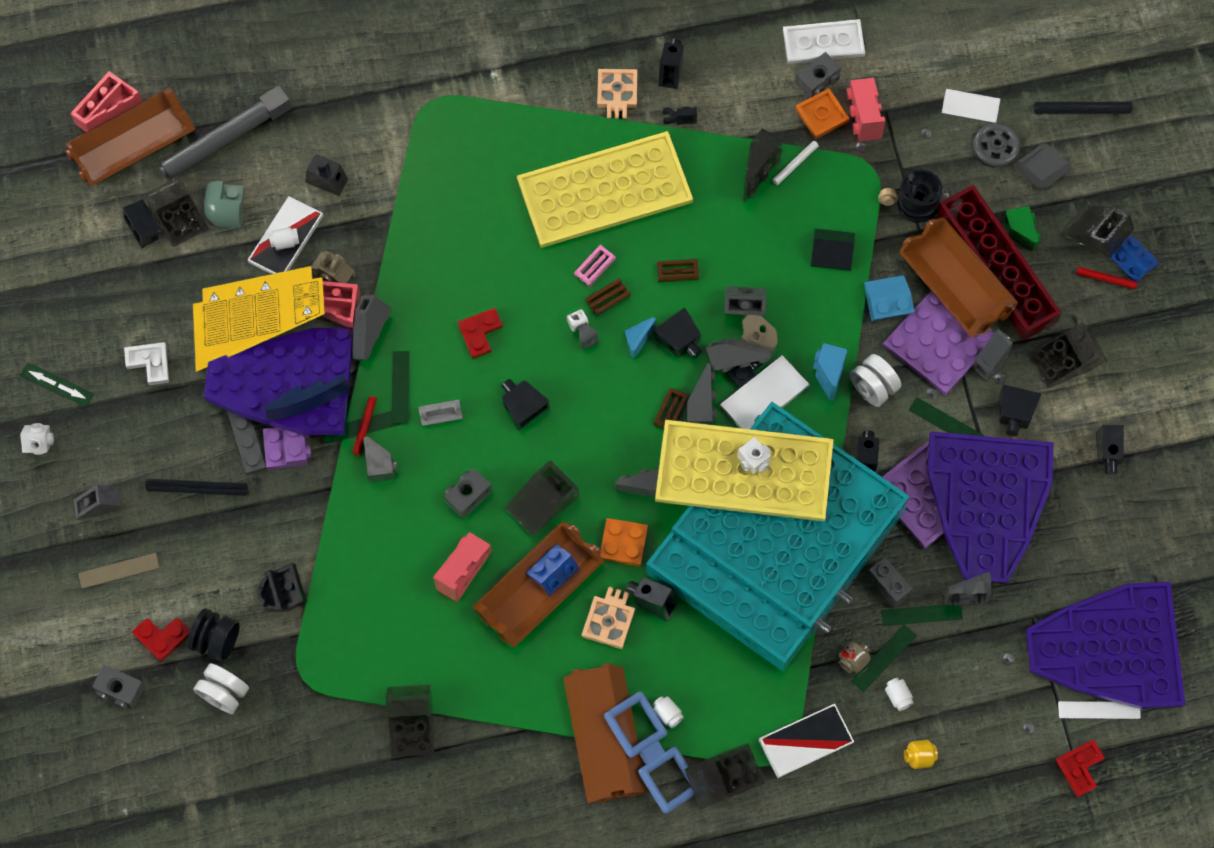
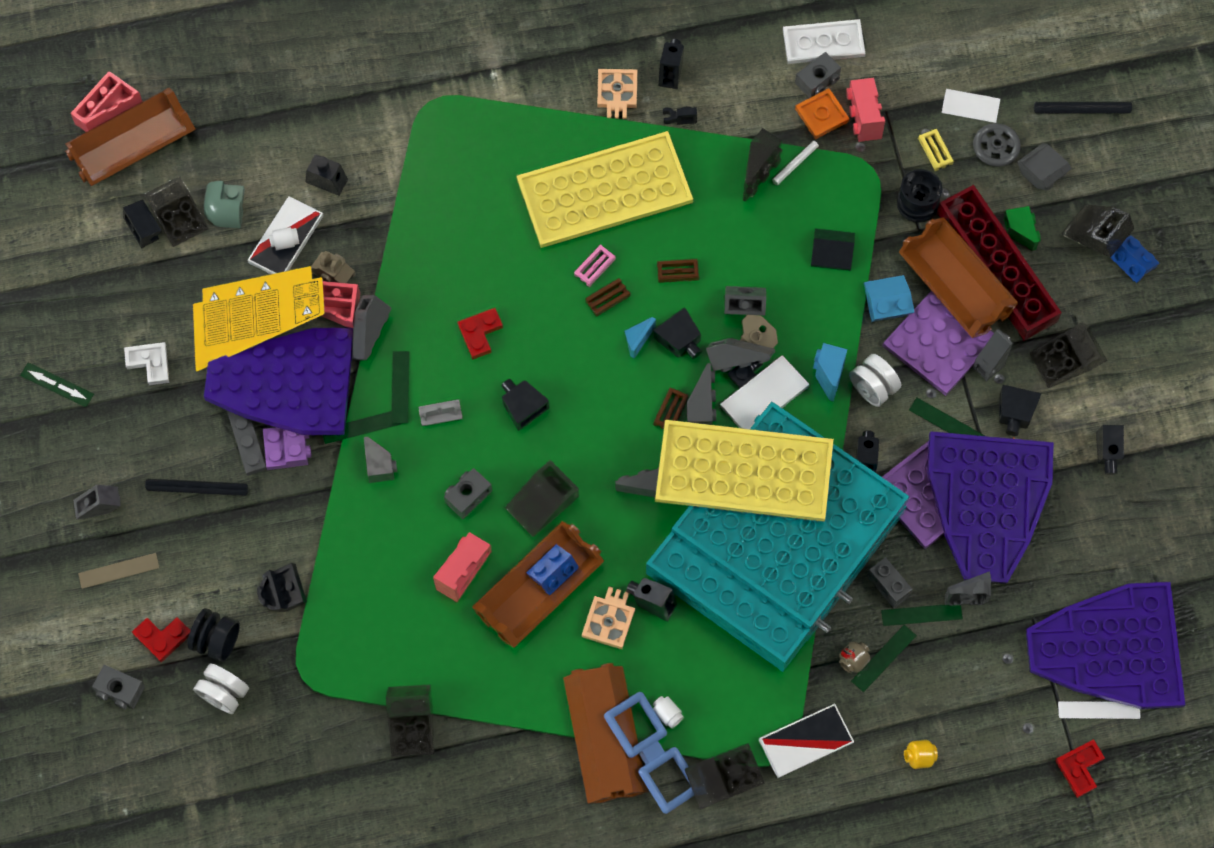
white brick [20,423,54,455] -> none
dark grey brick [159,85,292,179] -> none
dark blue slope [264,374,349,422] -> none
red bar [352,396,377,456] -> none
leg [566,309,599,350] -> none
orange plate [600,518,648,567] -> none
white brick [737,437,771,475] -> none
tan plate [878,188,898,206] -> none
white brick [885,678,914,711] -> none
red bar [1076,267,1137,289] -> none
none -> light yellow tile [918,129,954,171]

